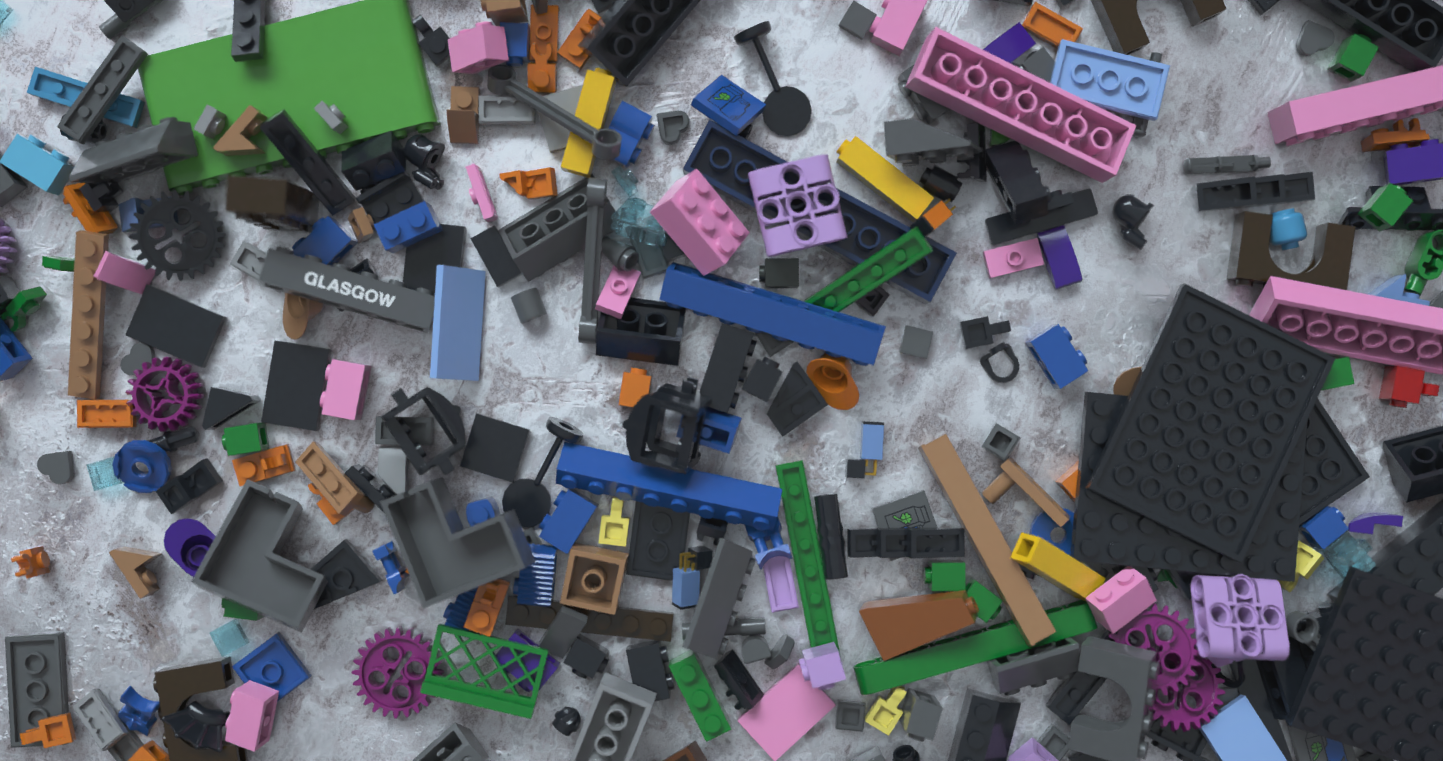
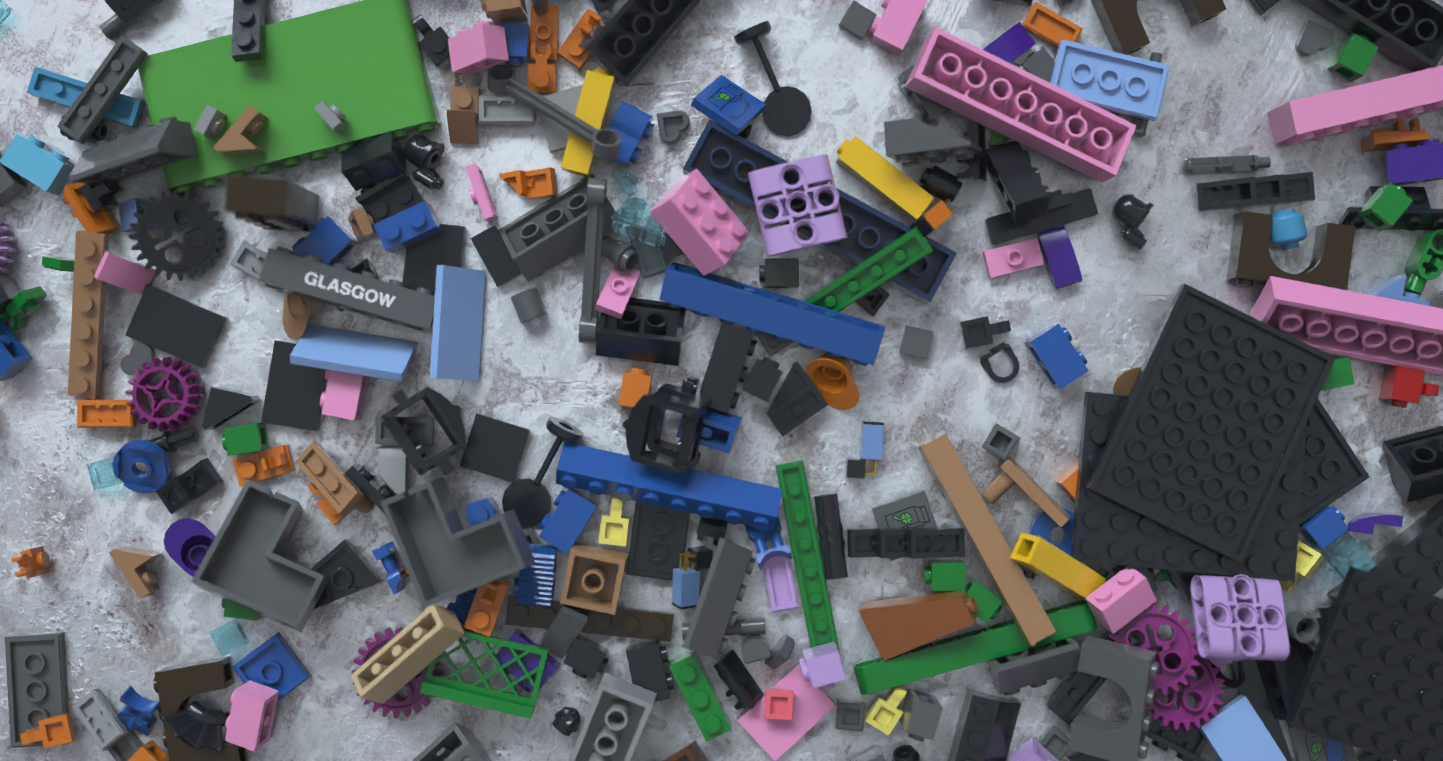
dark grey tile [37,451,74,484] -> none
black plate [260,109,356,216] -> none
none -> light blue tile [290,324,417,382]
none -> tan brick [351,604,465,704]
none -> coral plate [764,688,794,720]

